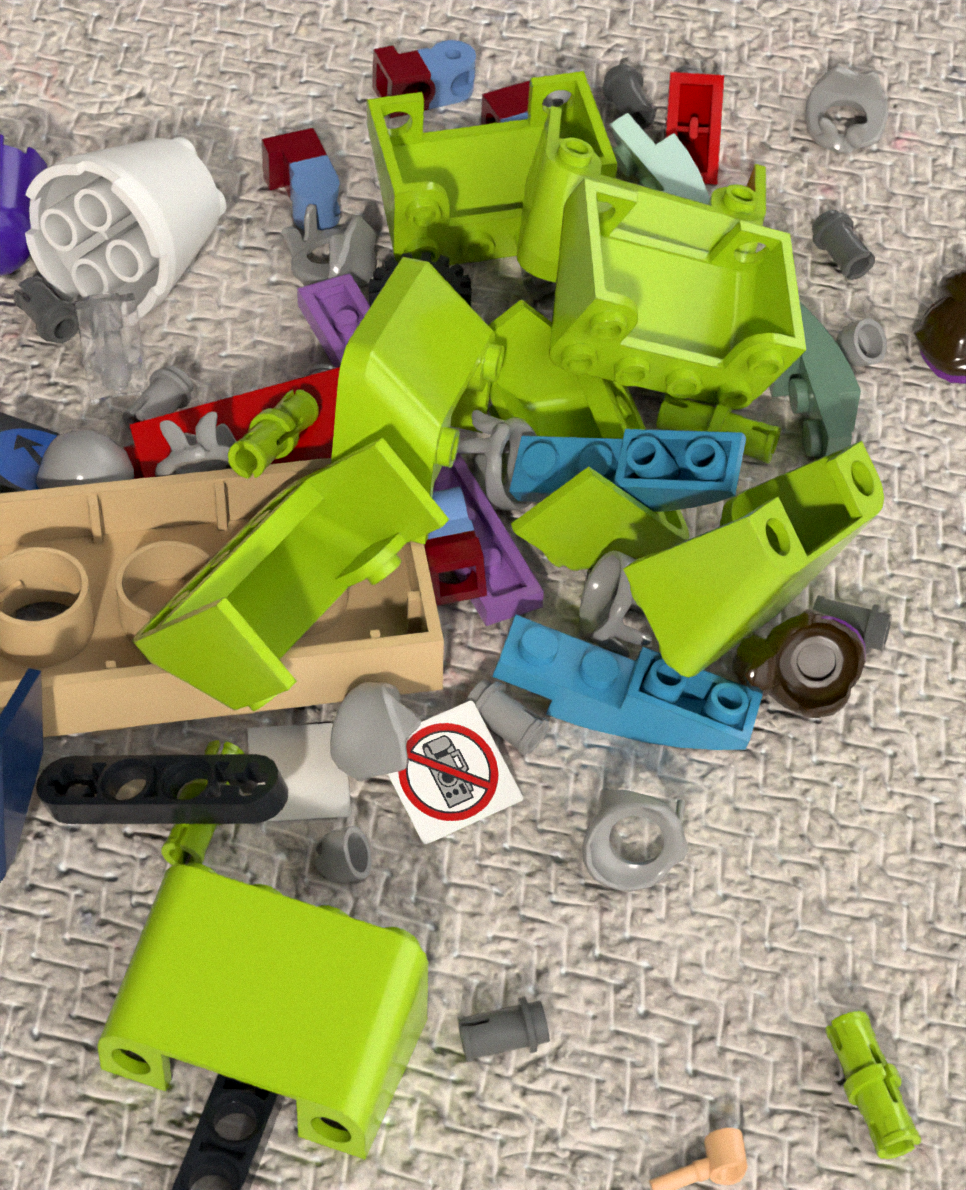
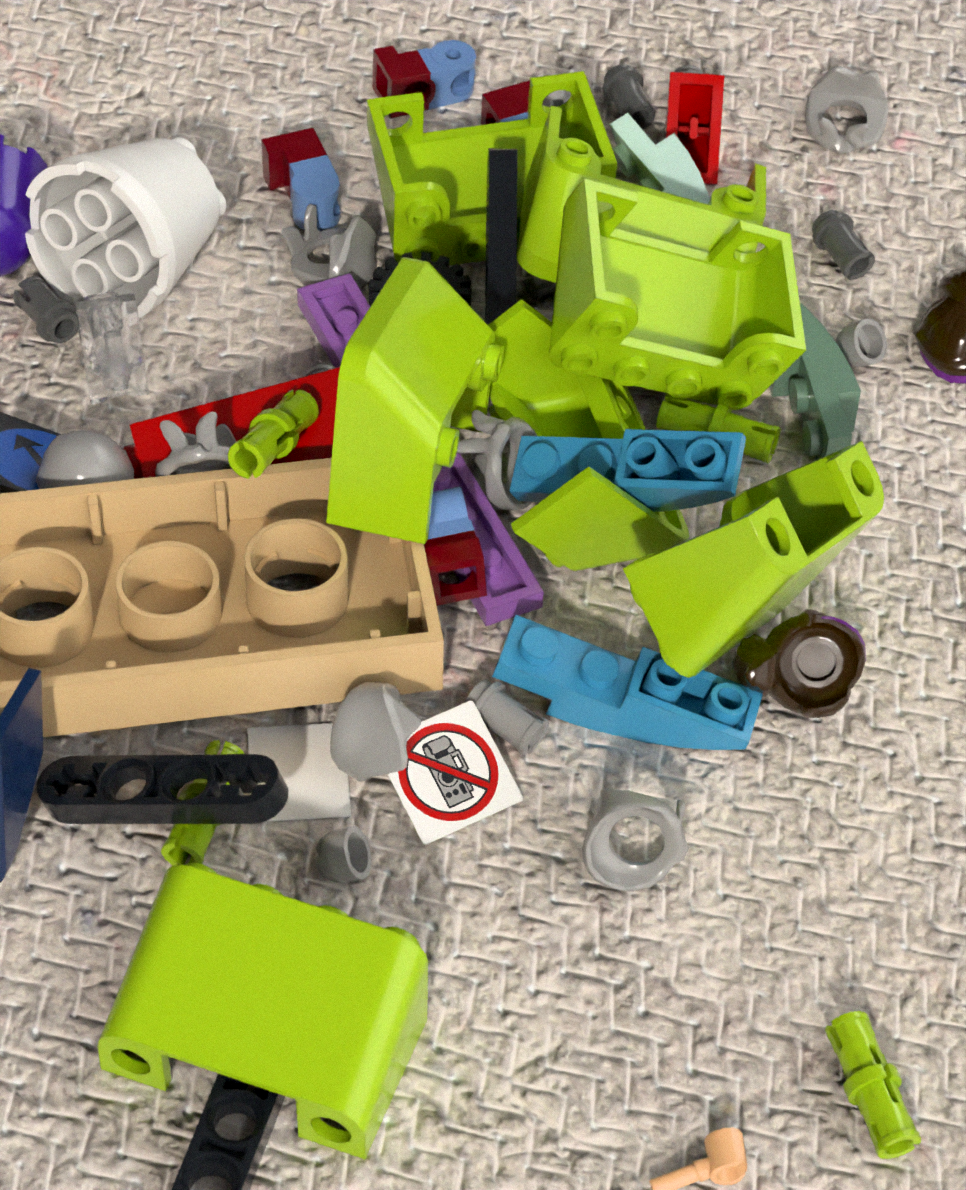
light grey pin [122,366,193,431] -> none
lime windscreen [132,437,449,711] -> none
dark grey pin [457,996,550,1062] -> none
light grey piece [579,550,652,658] -> none
dark grey pin [813,595,892,654] -> none
none -> black beam [485,148,518,325]

